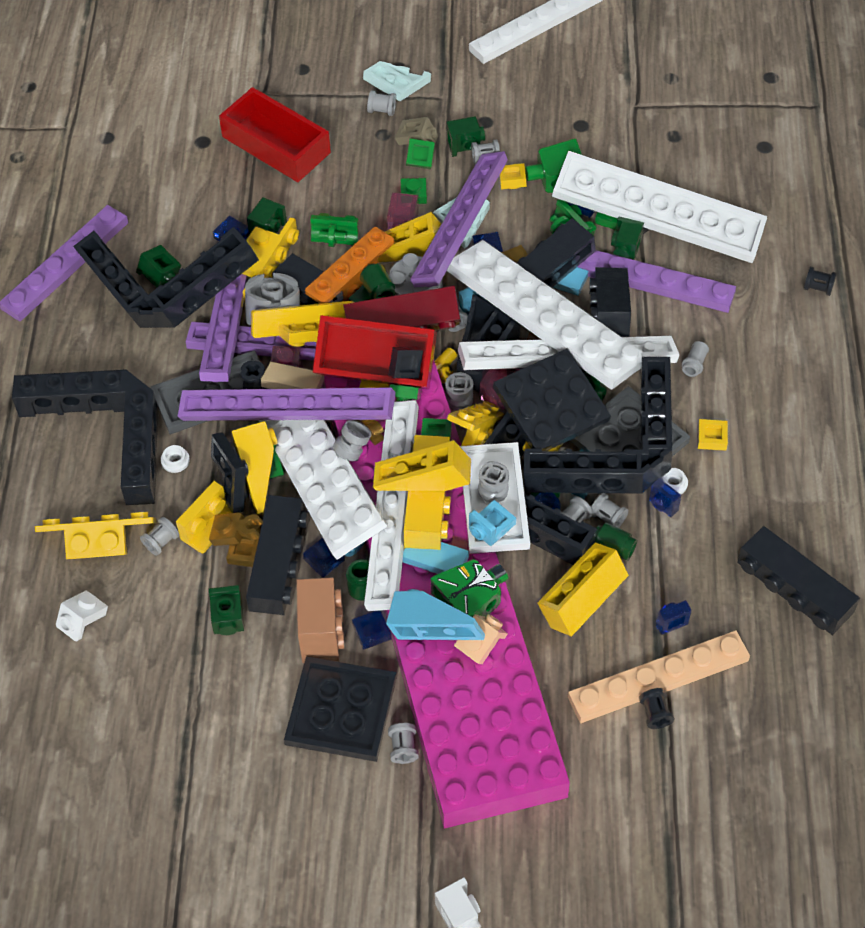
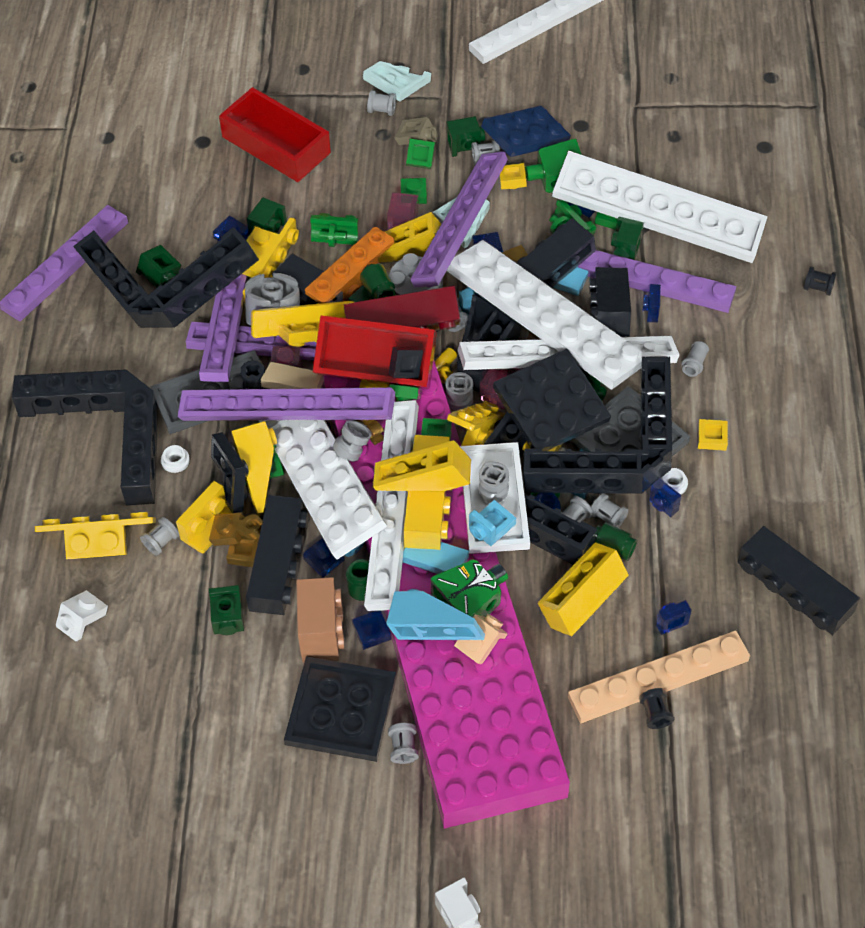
none -> dark blue plate [481,106,571,157]
none -> clear blue plate [642,284,661,323]

